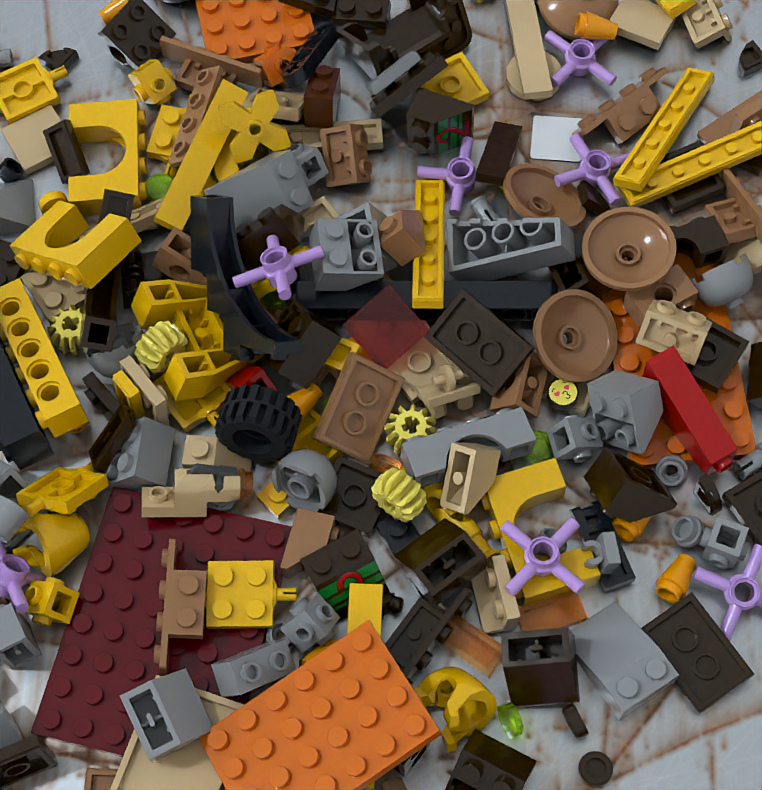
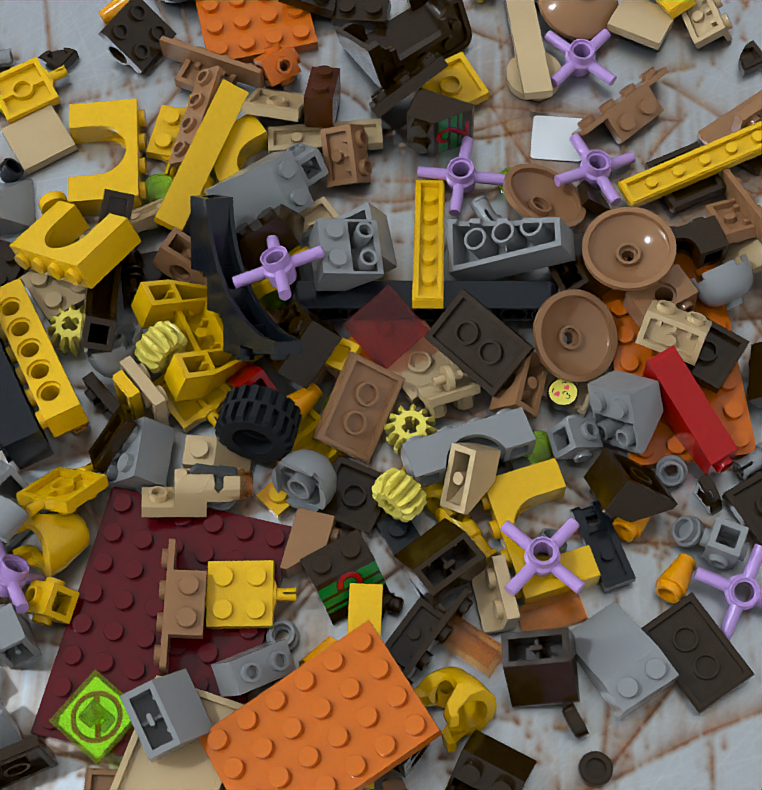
dark brown tile [43,119,90,184] -> none
yellow brick [128,59,177,106] -> none
yellow plant [218,89,291,163] -> none
light grey brick [280,593,340,653] -> none
black beam [281,22,338,88] -> none
light grey tile [366,51,422,95] -> none
clear orange tile [369,454,402,473] -> none
medium nougat slope [378,210,426,266] -> none
dark brown tile [475,121,523,186] -> none
clear neon green tile [497,702,524,739] -> none
light orange cone [574,11,618,40] -> none
light grey tile [581,531,621,574] -> none
yellow tile [613,68,715,192] -> none
none -> clear neon green piece [49,670,133,765]

